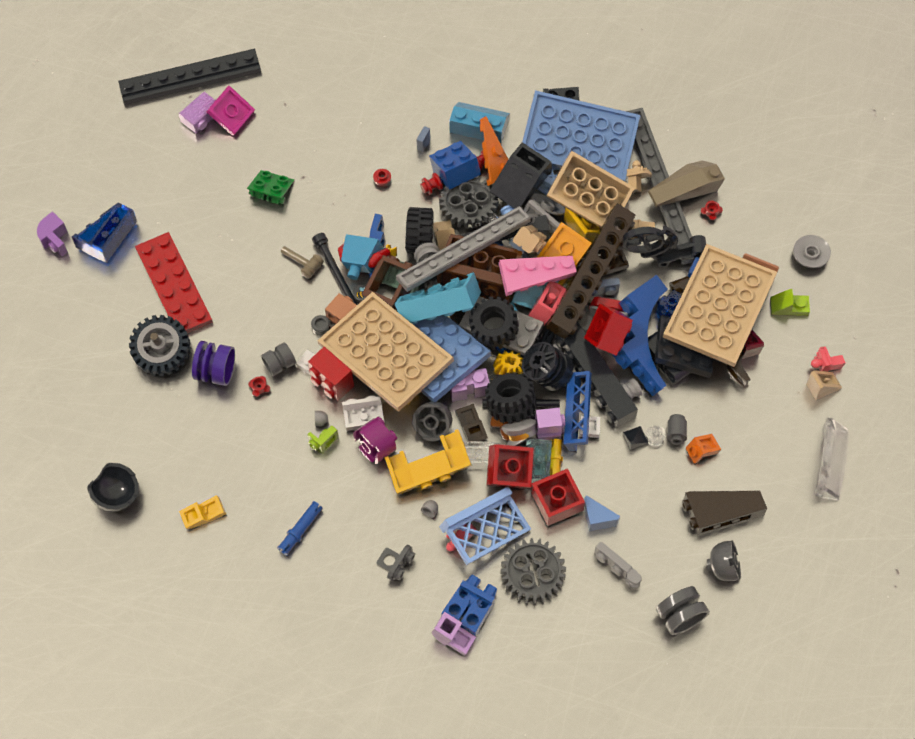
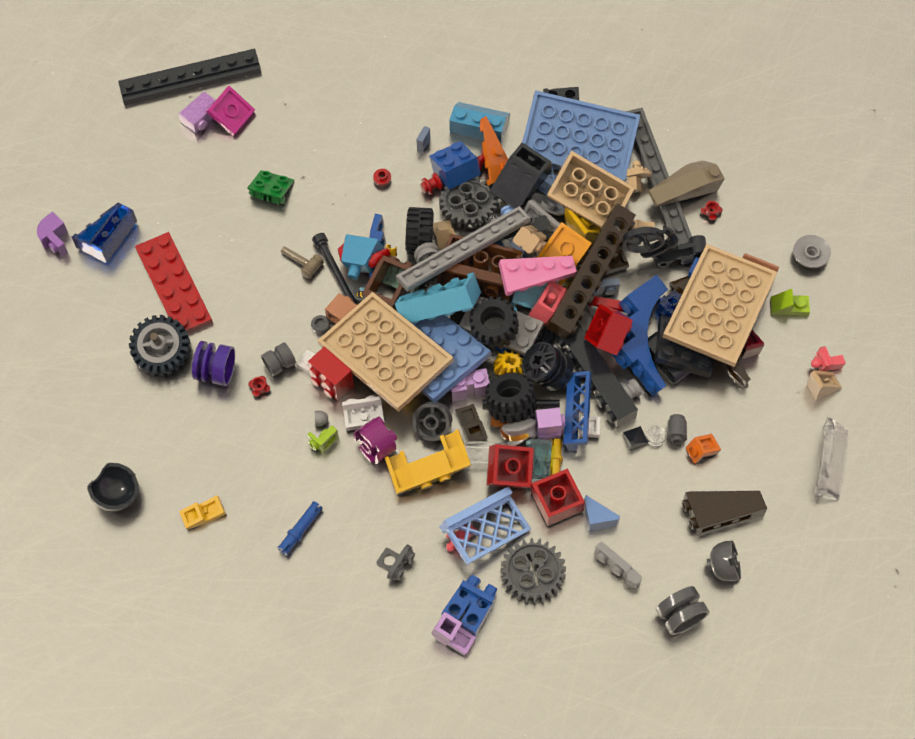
light grey hinge [421,500,438,518] -> none

